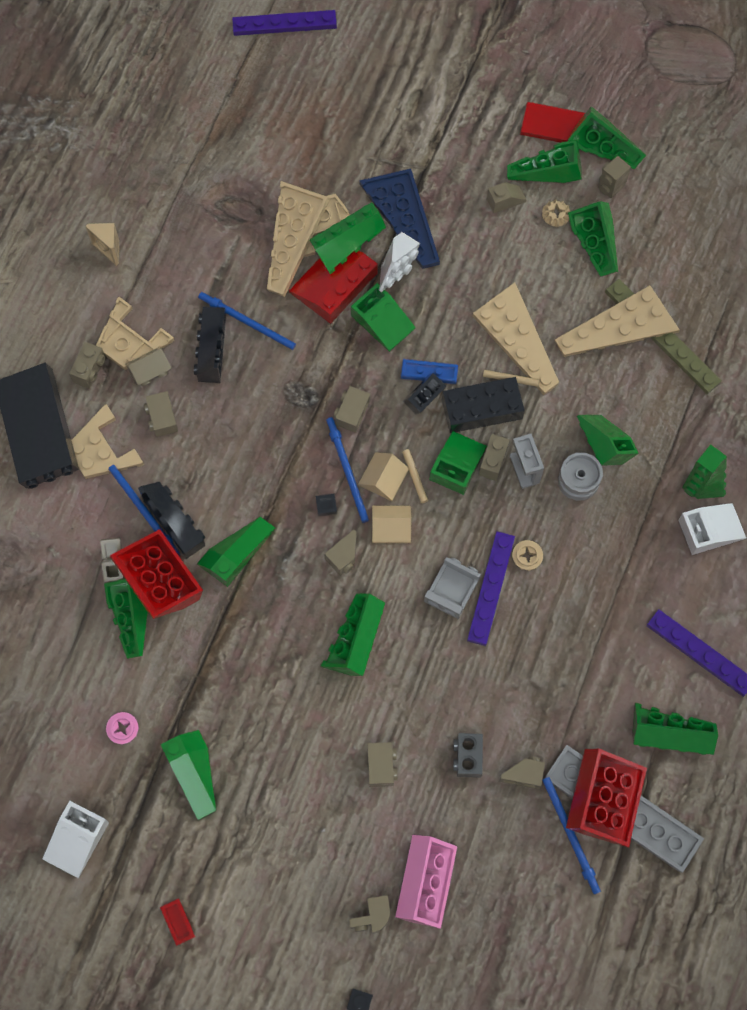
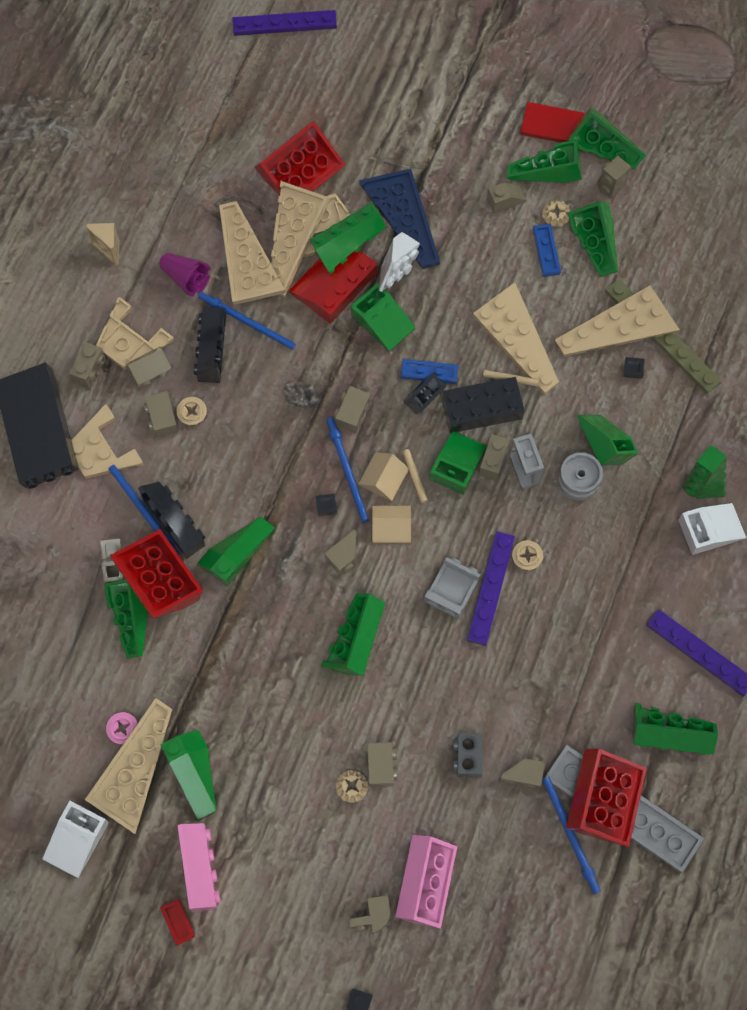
none -> tan wing [85,698,172,834]
none -> magenta cone [160,253,211,297]
none -> tan gear [177,397,207,426]
none -> bright pink slope [178,823,221,913]
none -> tan wing [219,201,287,305]
none -> red slope [255,121,346,196]
none -> tan gear [336,770,368,803]
none -> blue tile [533,224,561,277]
none -> black plate [624,357,644,379]

